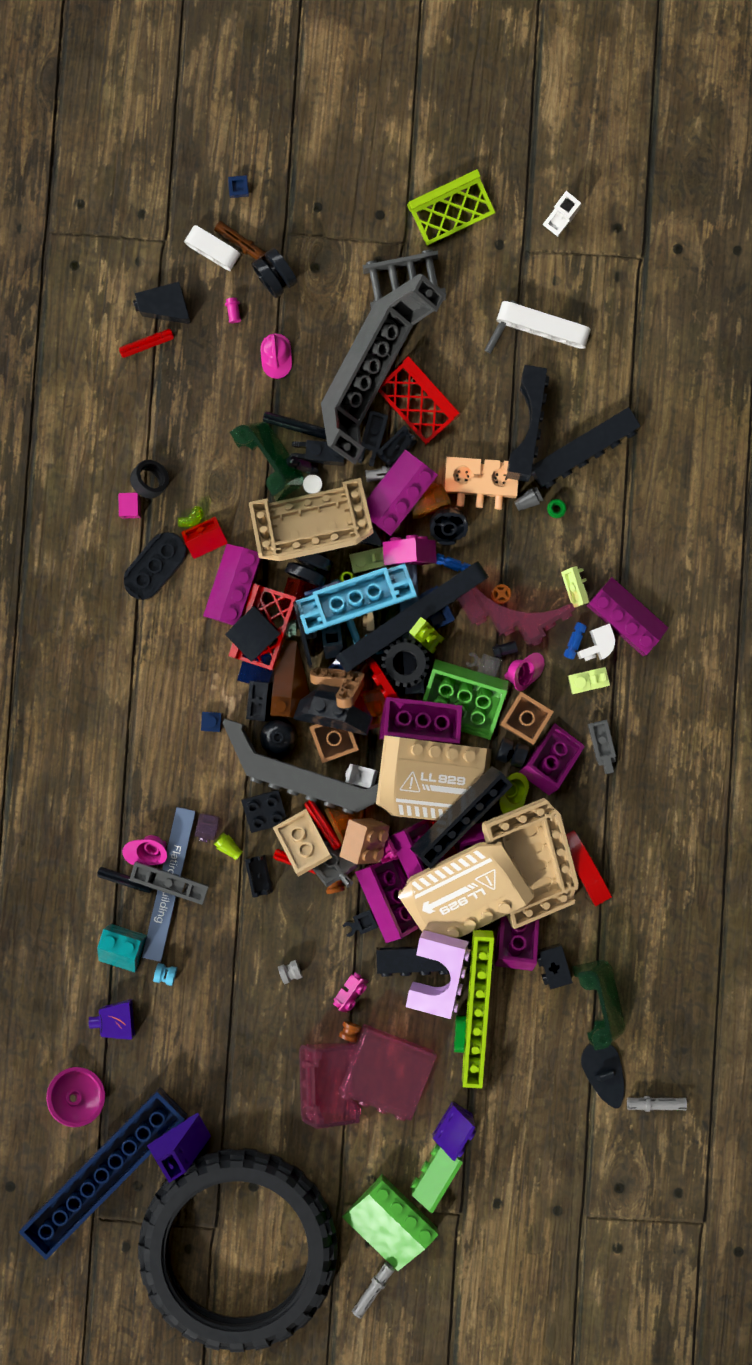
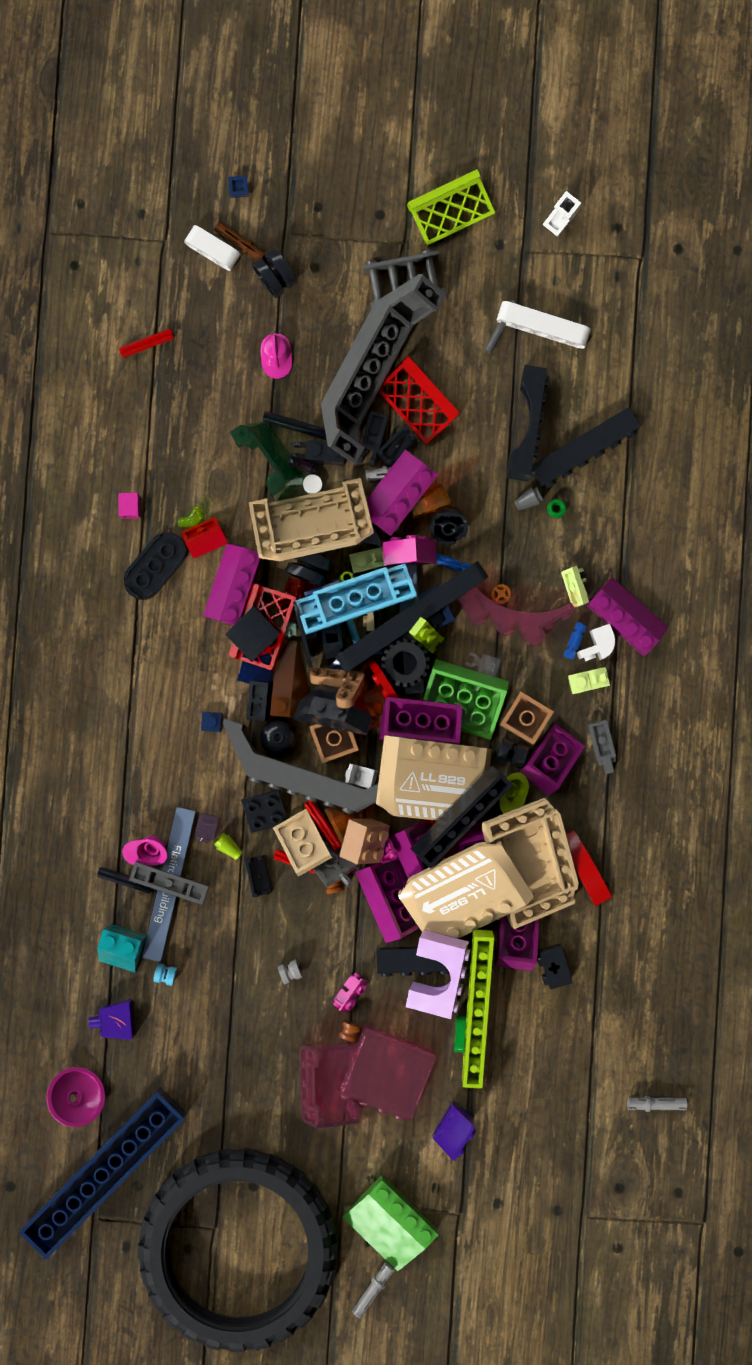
black tyre [130,460,169,499] -> none
black slope [133,282,191,324] -> none
dark purple slope [147,1113,211,1183] -> none
dark pink pin [225,298,241,323] -> none
black plate [342,909,379,937] -> none
slope [410,1144,463,1213] -> none
light nougat piece [444,457,518,510] -> none
black pin [492,641,518,659] -> none
dark pink piece [504,653,545,691] -> none
clear green windscreen [572,960,625,1051] -> none
black shield [581,1041,624,1109] -> none

